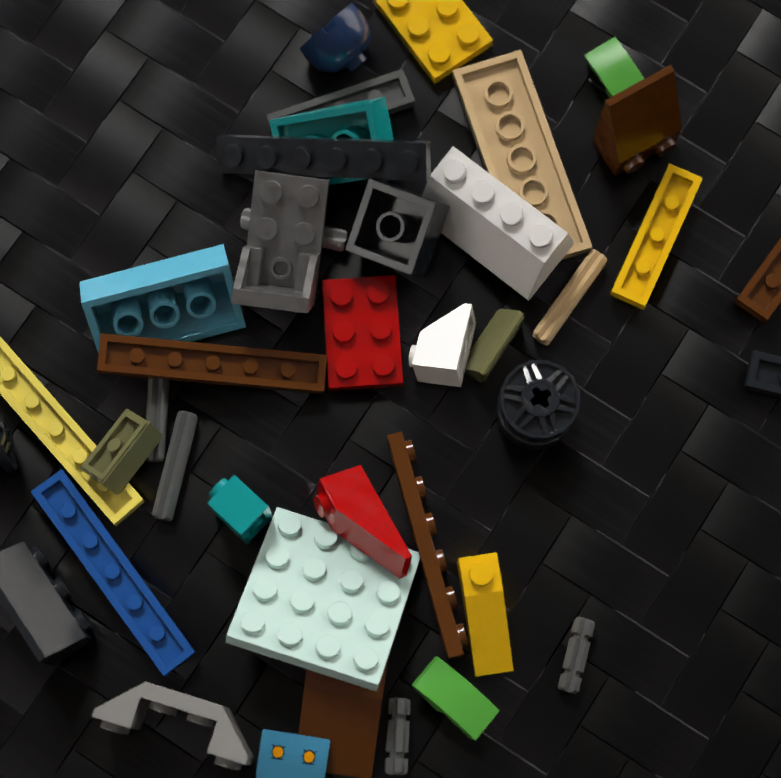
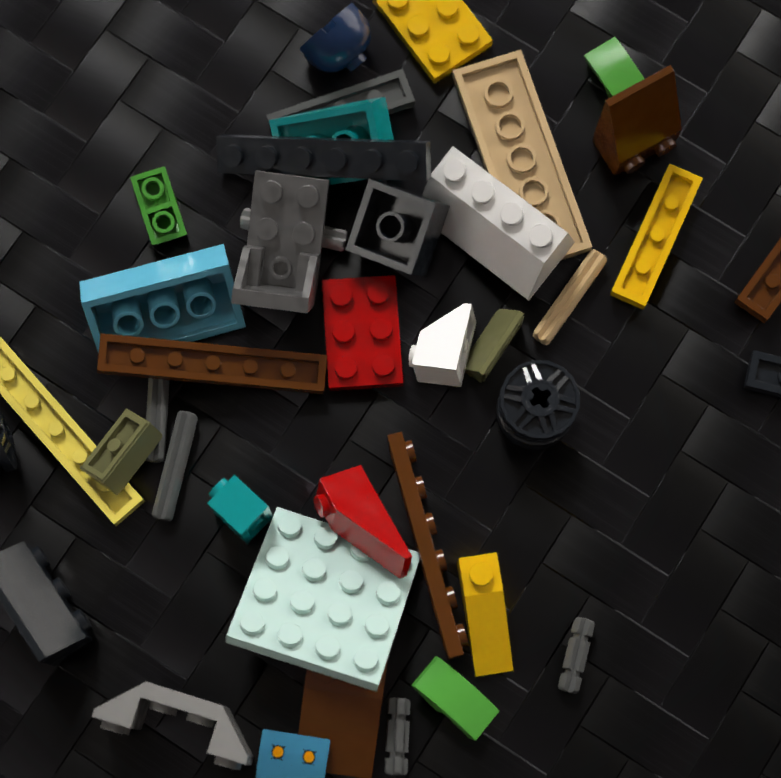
blue plate [31,469,196,677] -> none
none -> bright green slope [130,166,187,246]

